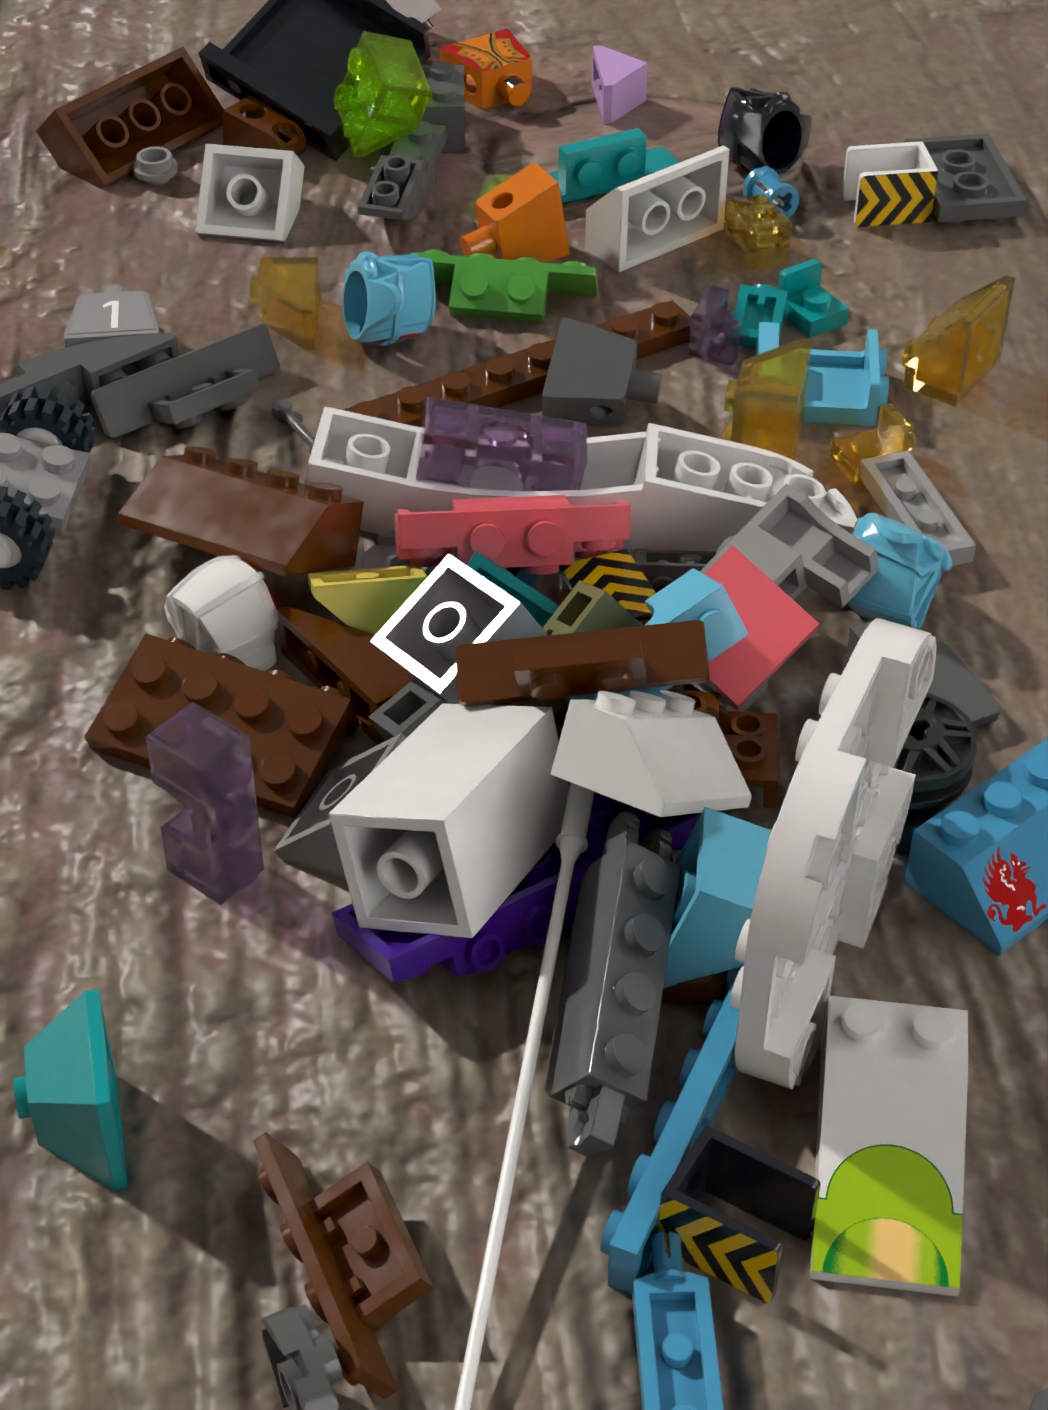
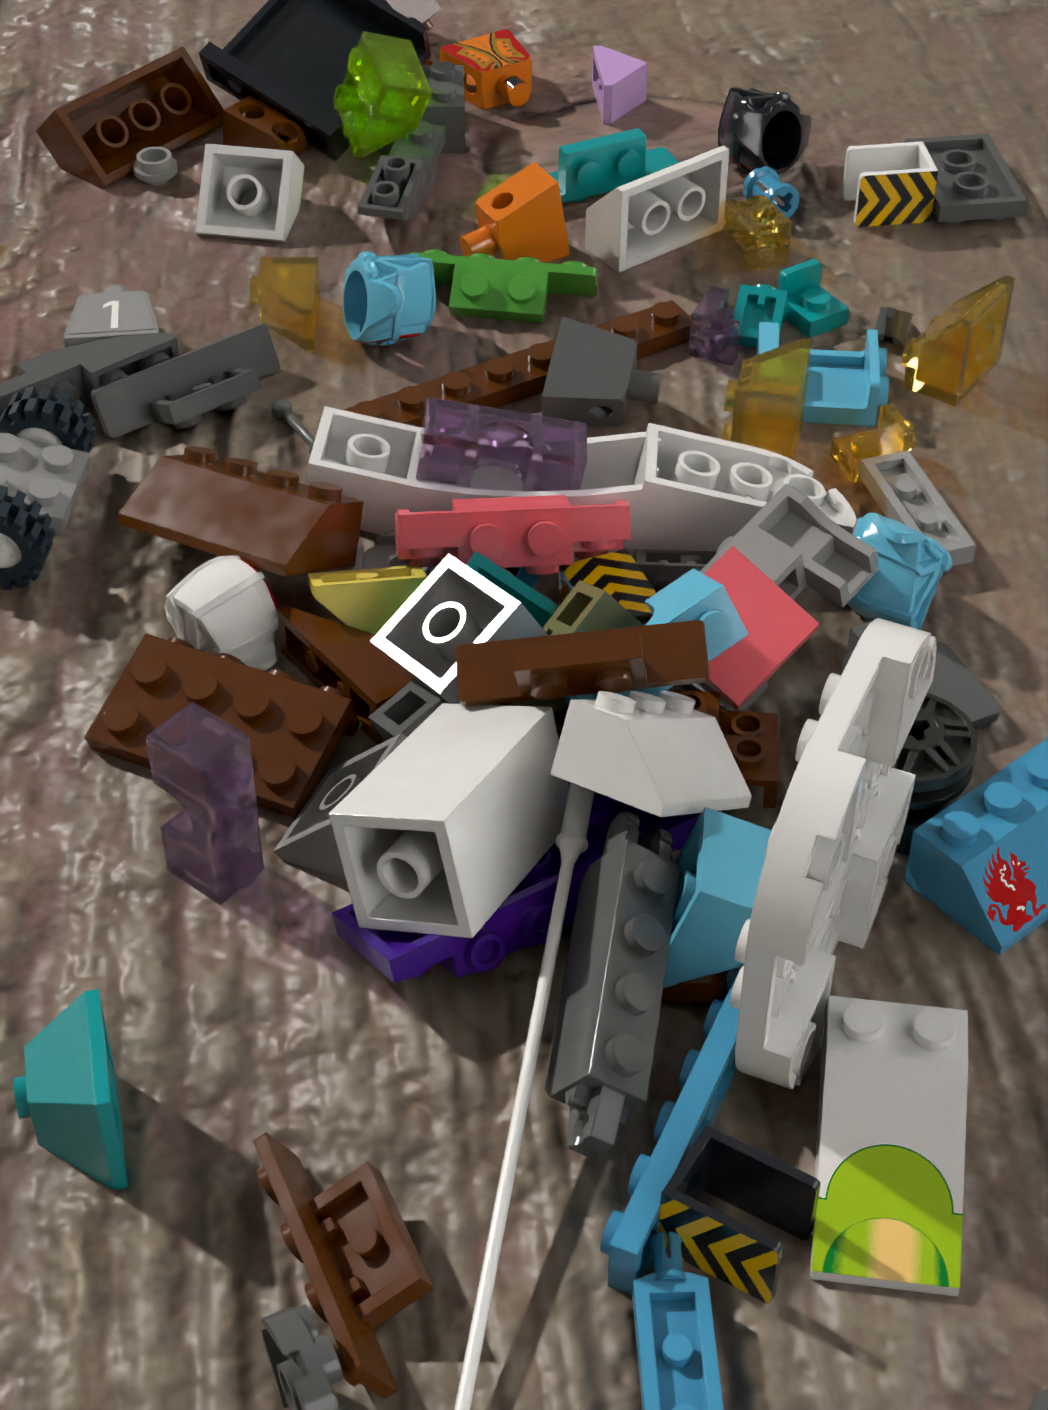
none -> dark grey piece [875,307,913,347]

